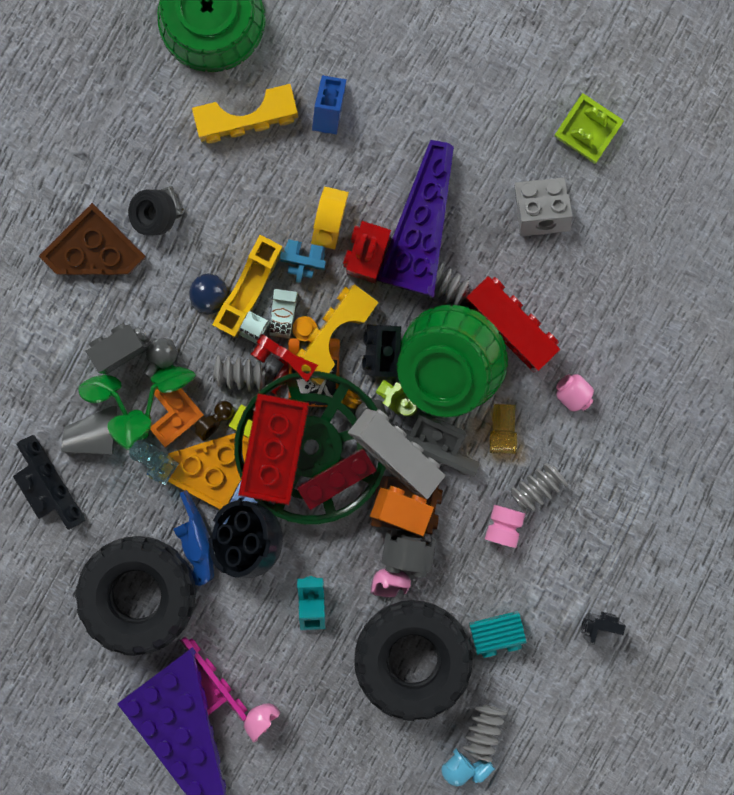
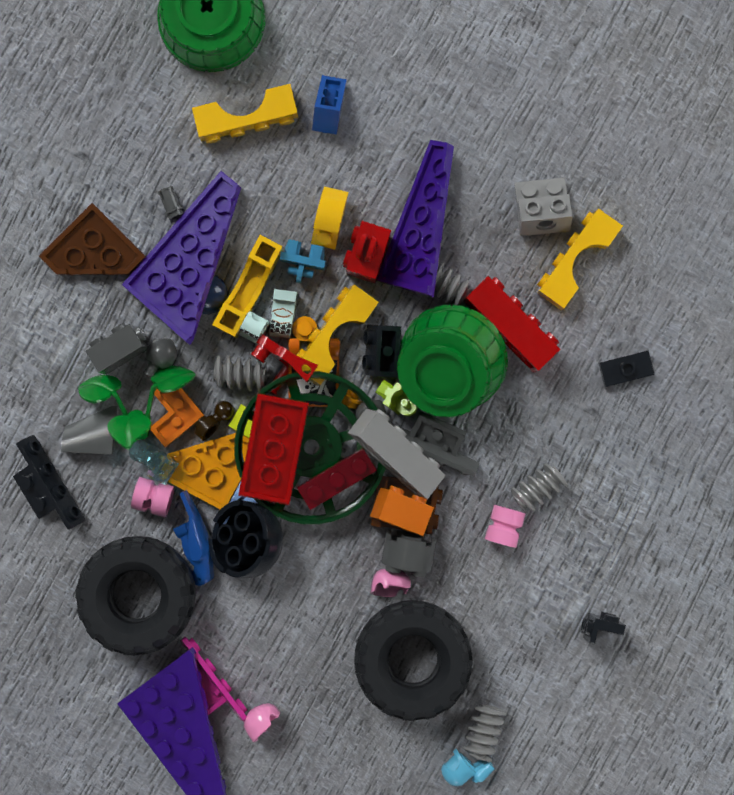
black tyre [128,189,176,236] -> none
teal brick [297,576,326,630] -> none
teal brick [469,611,527,658] -> none
clear yellow piece [490,404,517,454] -> none
lime plate [554,93,624,164] -> none
bright pink head [556,374,594,412] -> none
none -> dark purple wing [122,171,241,345]
none -> bright pink wheel [131,477,175,518]
none -> yellow arch [537,208,623,310]
none -> black plate [598,350,655,387]

